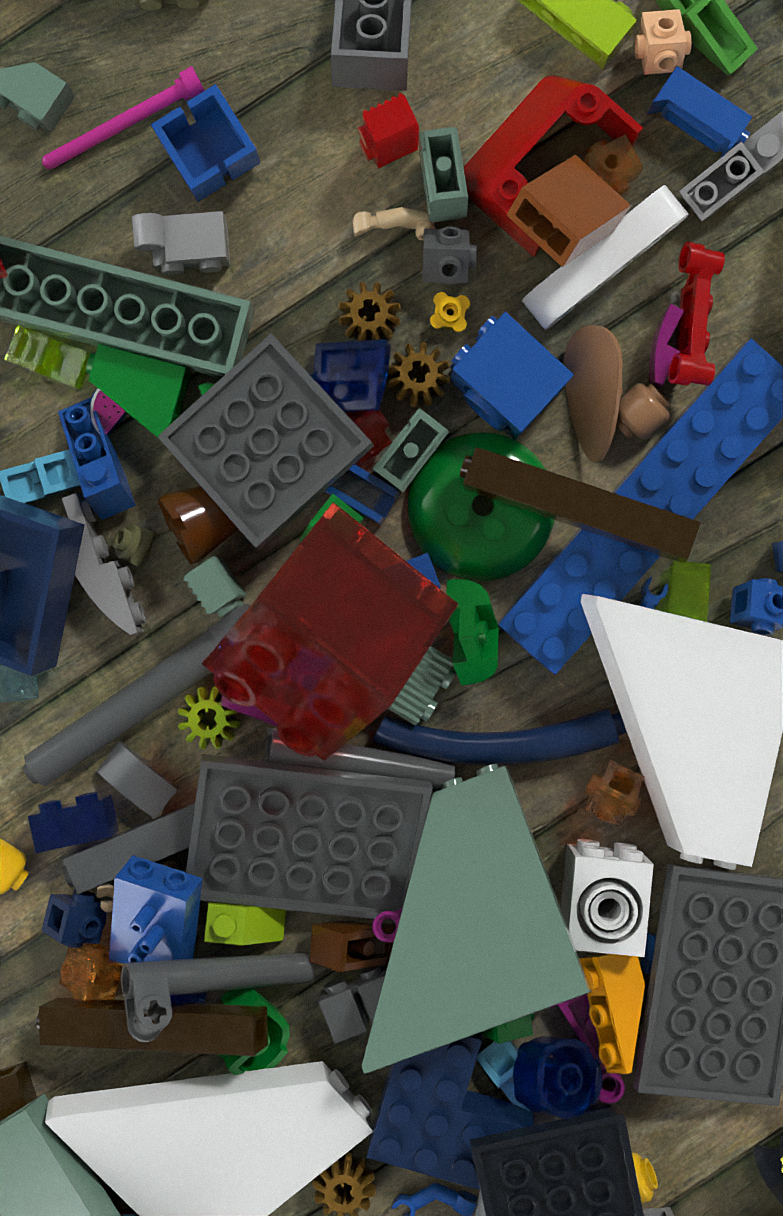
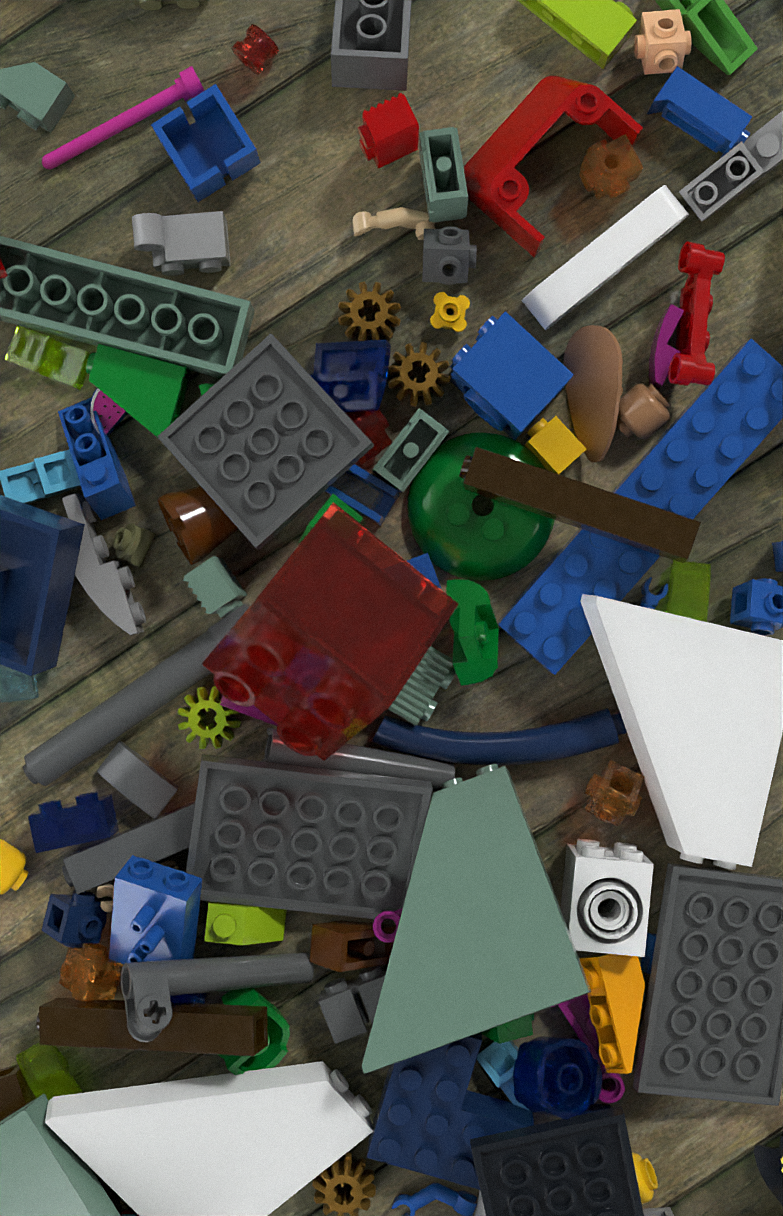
dark orange brick [507,155,631,267] -> none
none -> clear neon green slope [16,1042,84,1100]
none -> clear red wheel [231,24,279,75]
none -> yellow brick [525,416,586,474]

